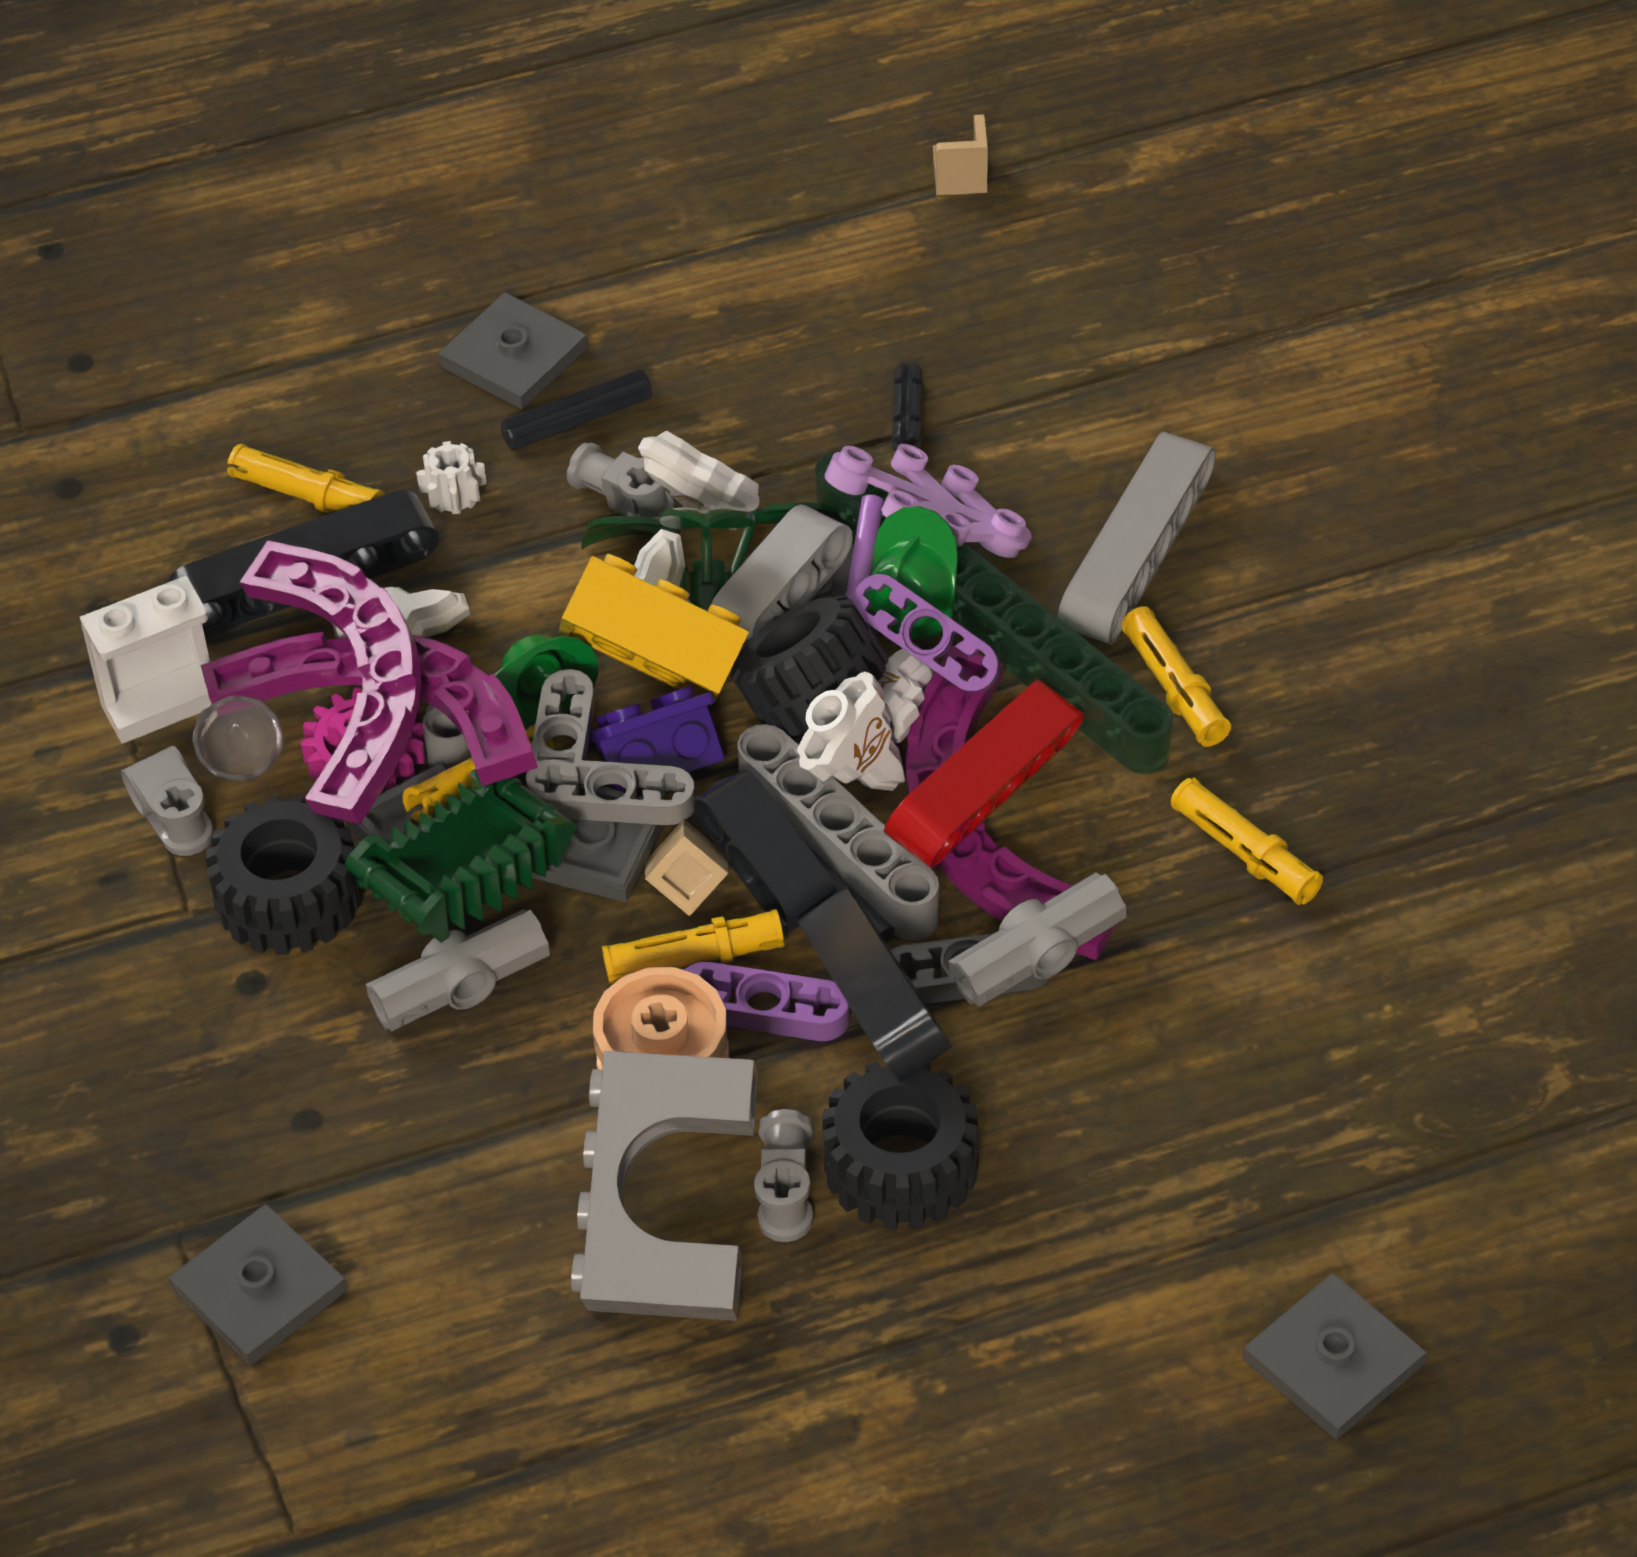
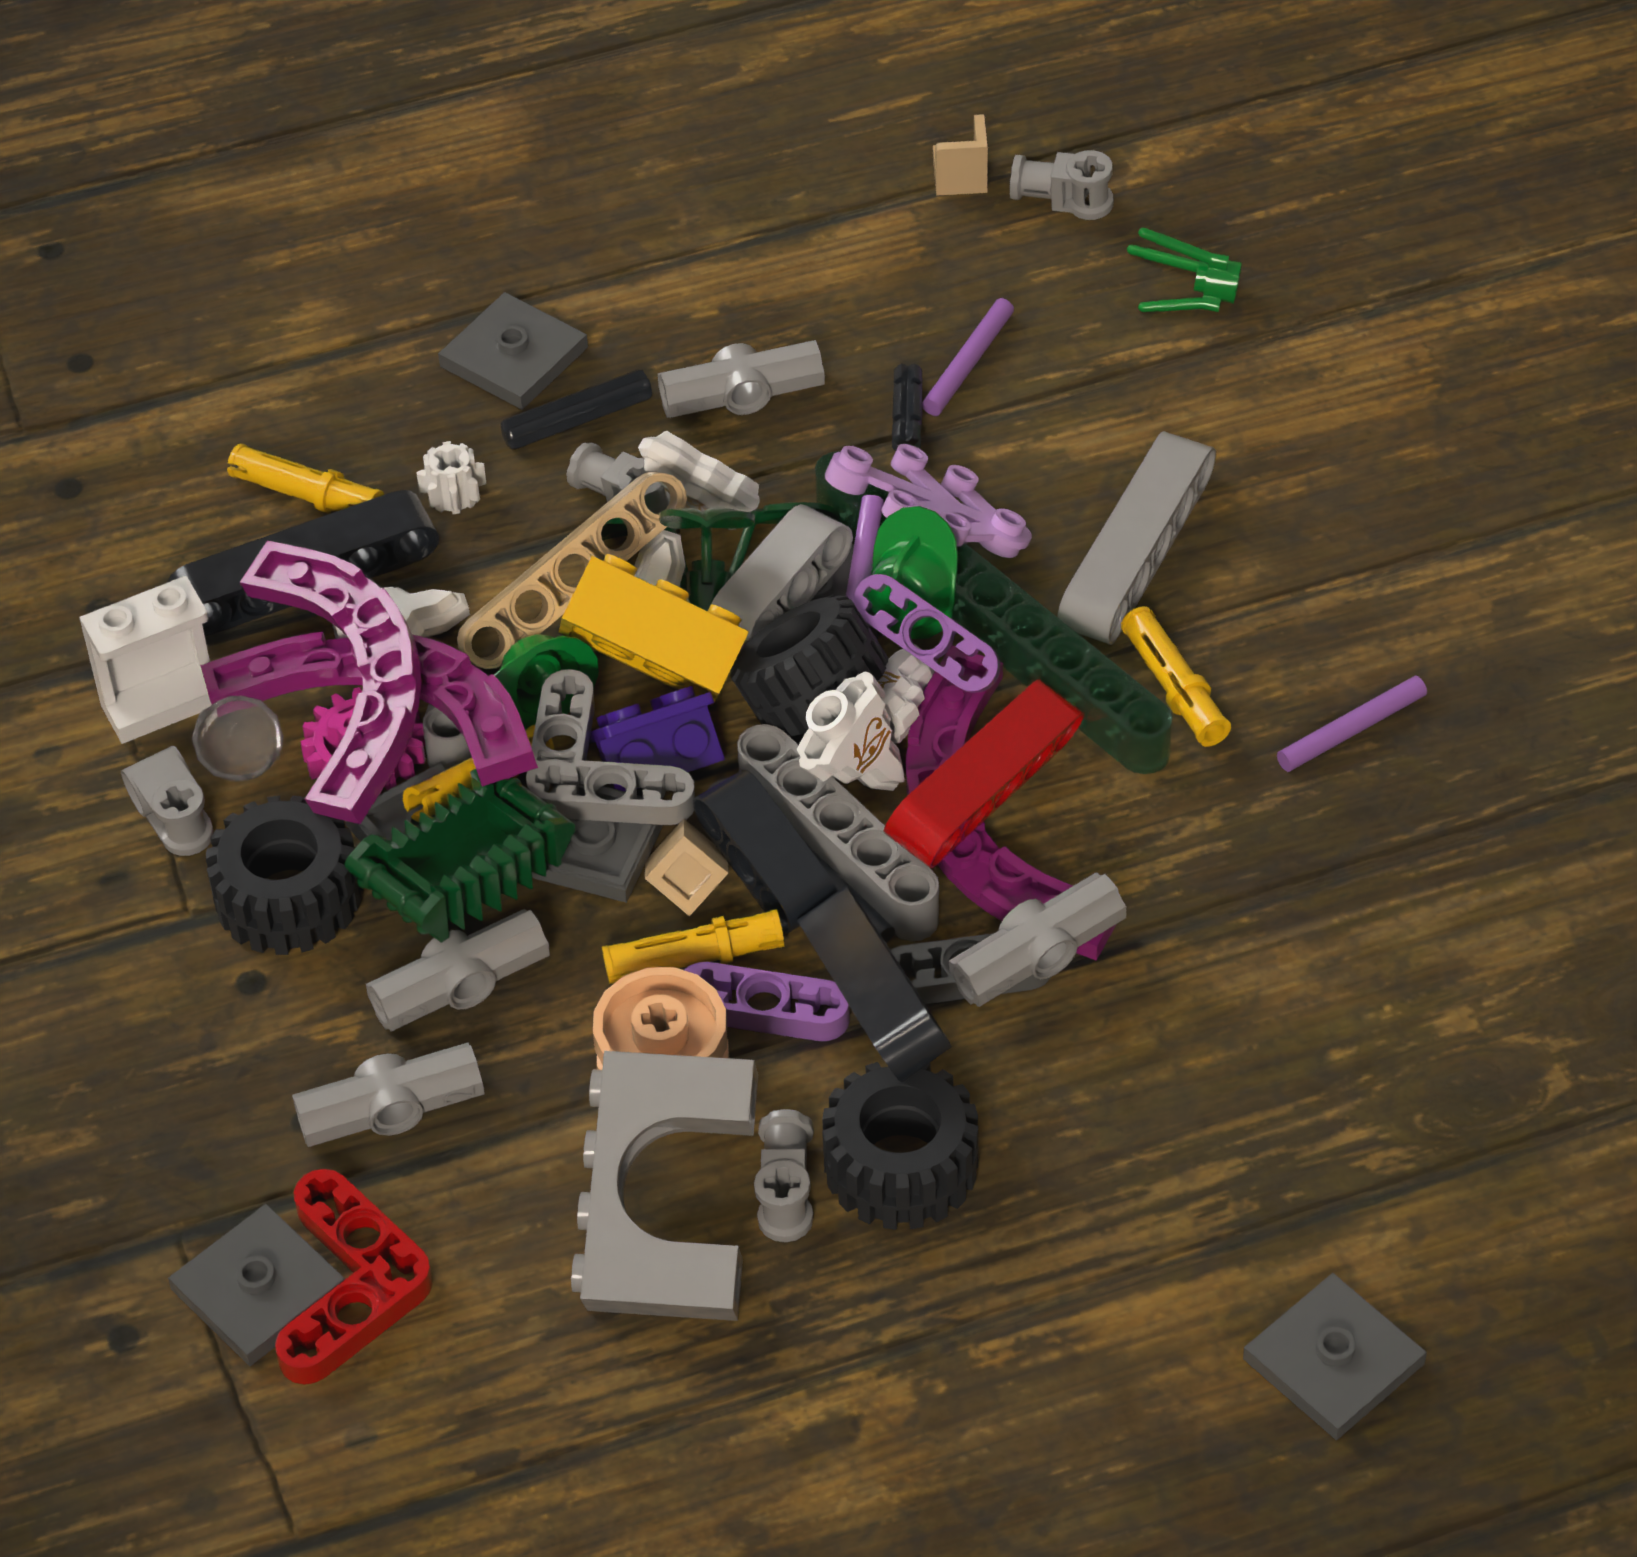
yellow pin [1171,777,1323,905] -> none
none -> red beam [275,1169,433,1385]
none -> light grey piece [292,1043,485,1147]
none -> tan beam [457,472,687,669]
none -> light grey piece [658,340,825,418]
none -> medium lavender bar [922,298,1014,416]
none -> light grey connector [1010,150,1113,220]
none -> green plant [1127,227,1242,312]
none -> medium lavender bar [1277,675,1427,772]

